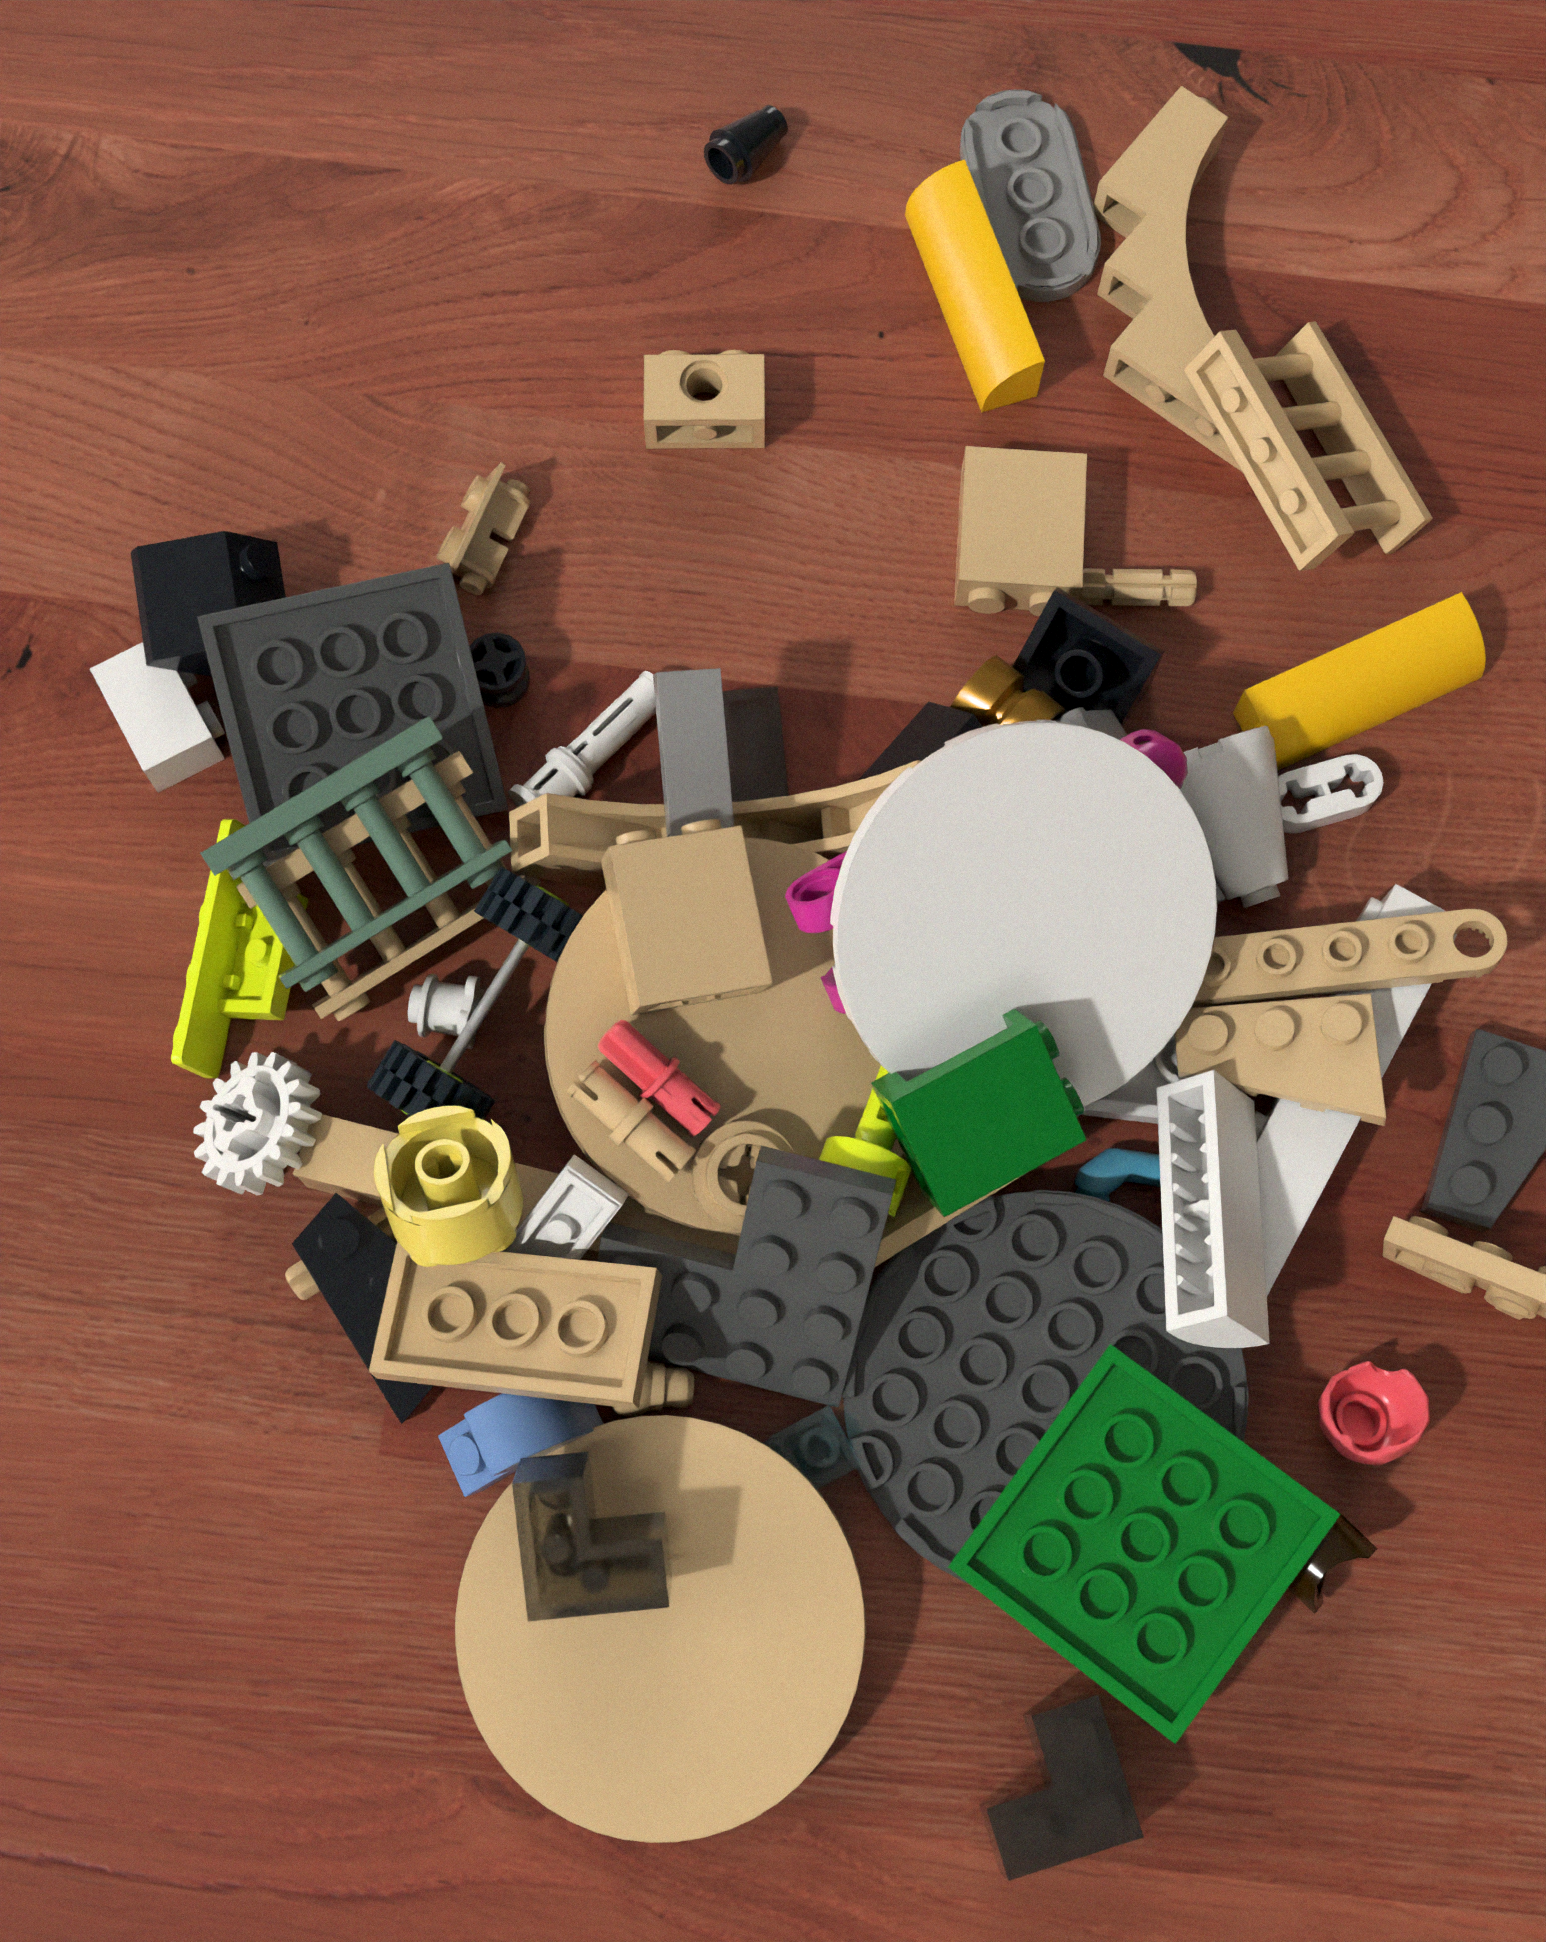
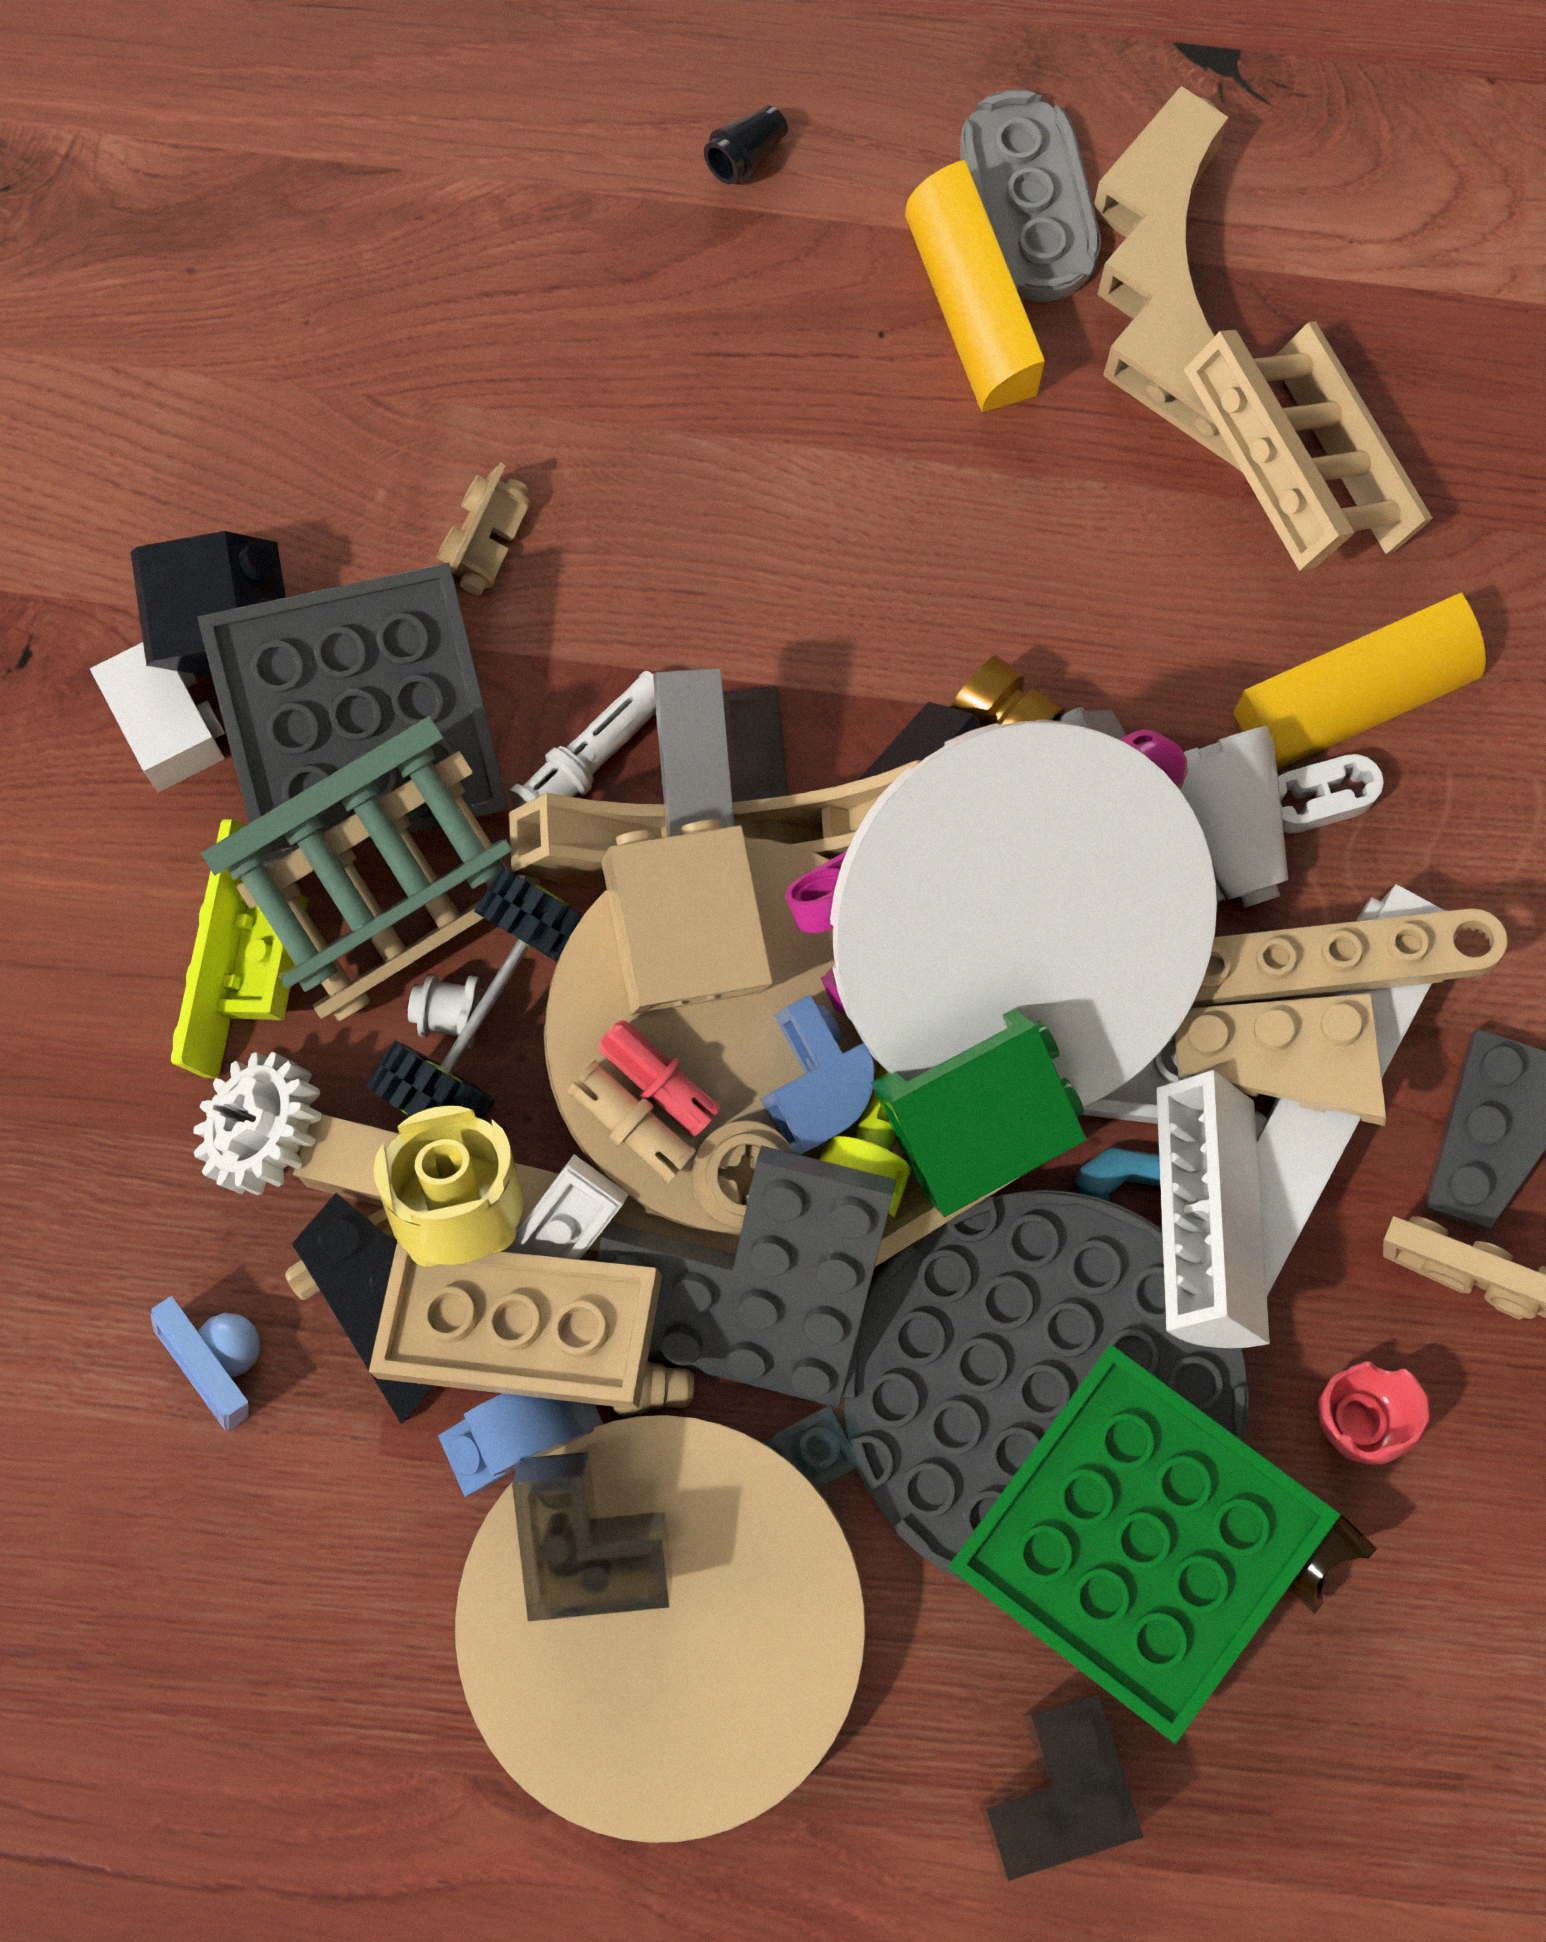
black wheel [469,632,530,708] -> none
tan brick [644,350,765,449] -> none
tan brick [954,446,1087,617] -> none
black slope [1012,587,1164,728] -> none
tan axle [1079,568,1197,606] -> none
none -> light blue tile [150,1296,261,1431]
none -> medium blue brick [760,994,874,1155]

